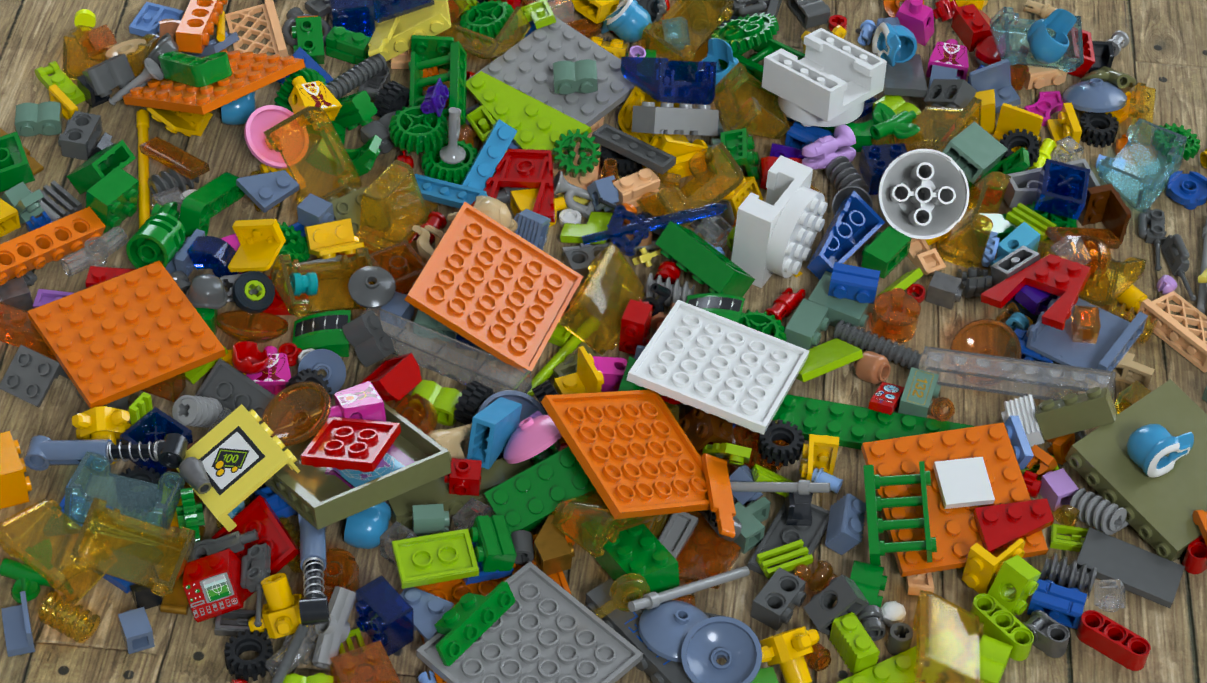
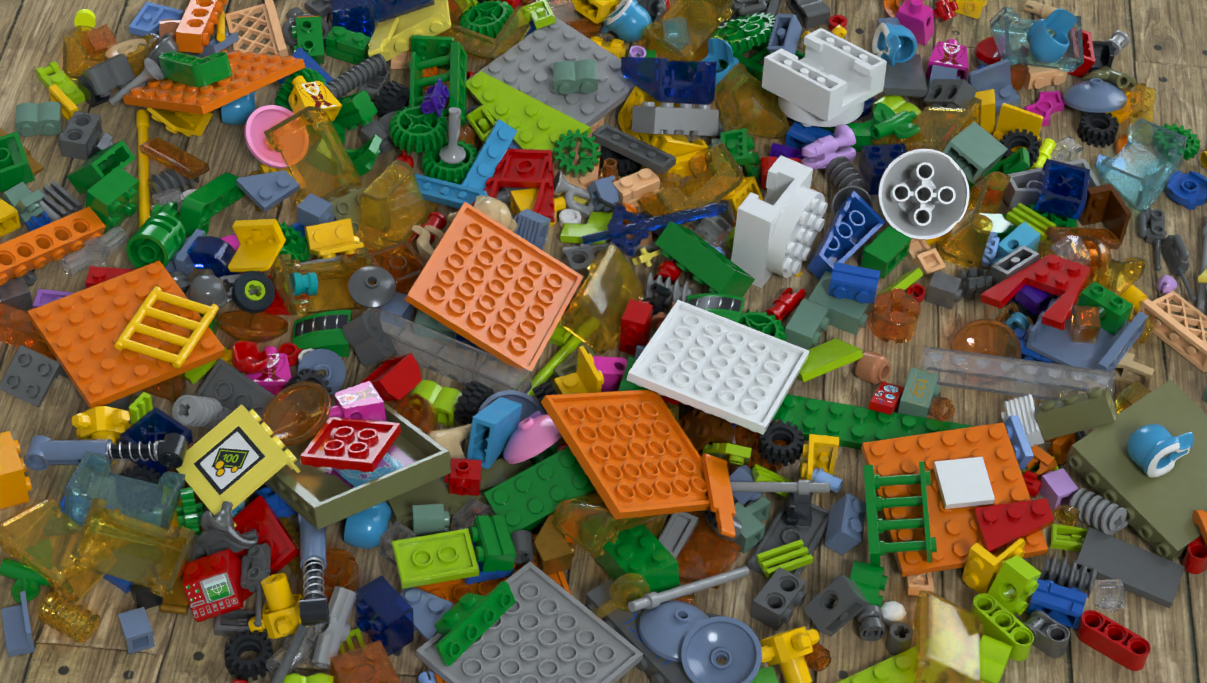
flat silver cone [179,457,212,494] -> none
clear orange animal [794,560,838,592] -> none
lime brick [829,612,880,675] -> none
dark grey piece [833,320,926,370] -> none
light blue pin [857,20,876,46] -> none
red slope [951,4,1007,52] -> none
yellow bracket [1047,103,1082,151] -> none
none -> yellow bar [114,286,219,369]
none -> dark grey piece [193,501,258,549]
none -> sand blue brick [767,14,802,55]
none -> green brick [1076,281,1133,336]

